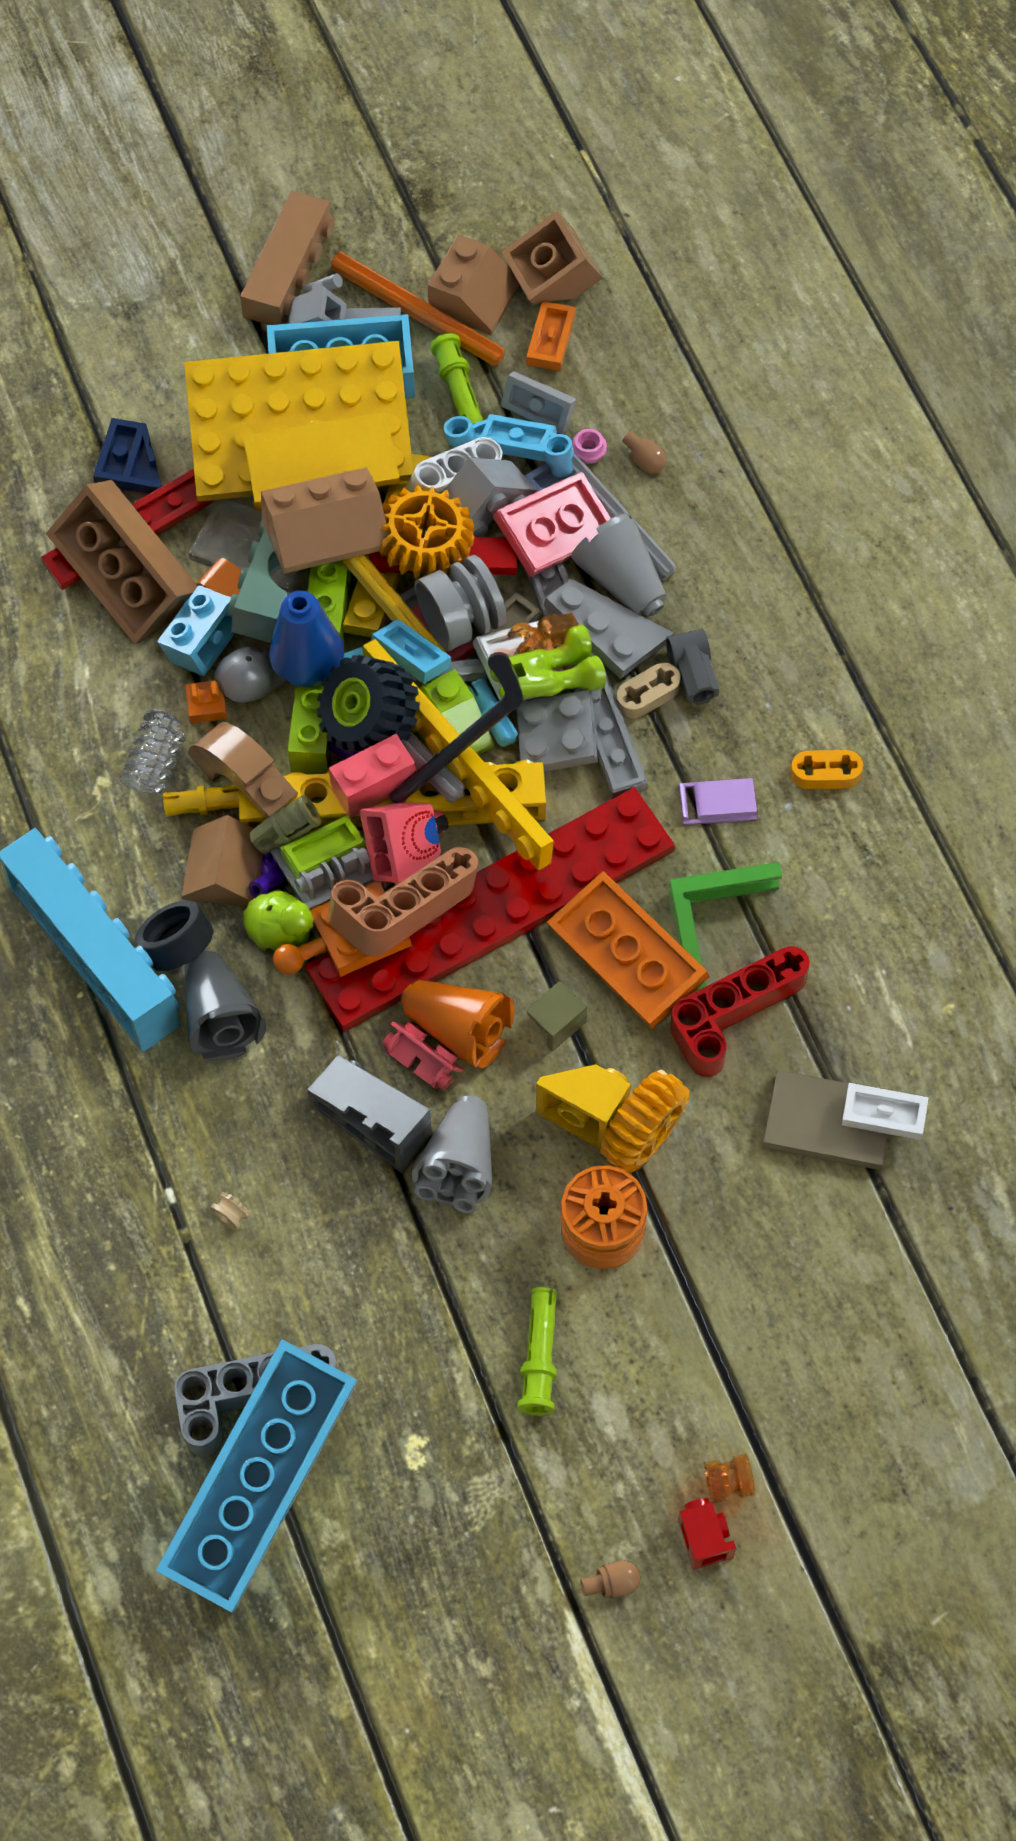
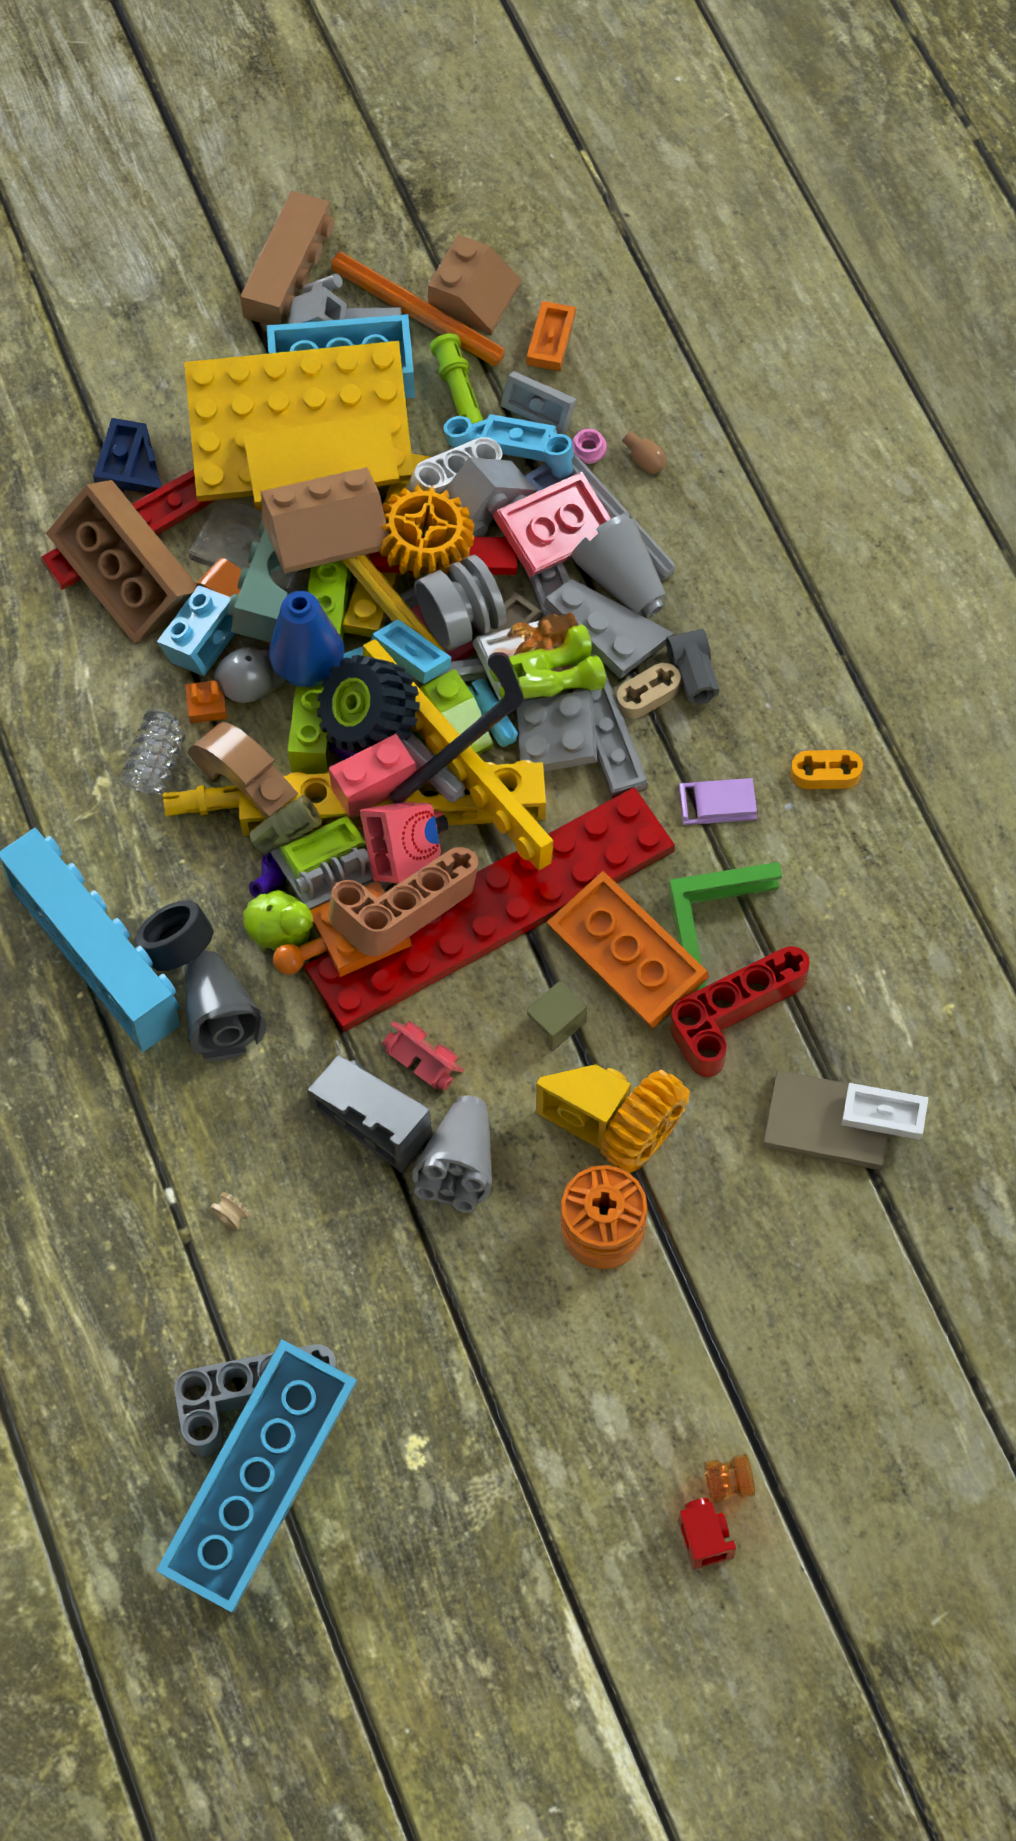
medium nougat slope [181,815,264,906] -> none
orange cone [401,980,515,1069] -> none
medium nougat slope [502,211,603,304] -> none
lime pin [517,1287,557,1416] -> none
medium nougat cylinder [580,1560,641,1599] -> none

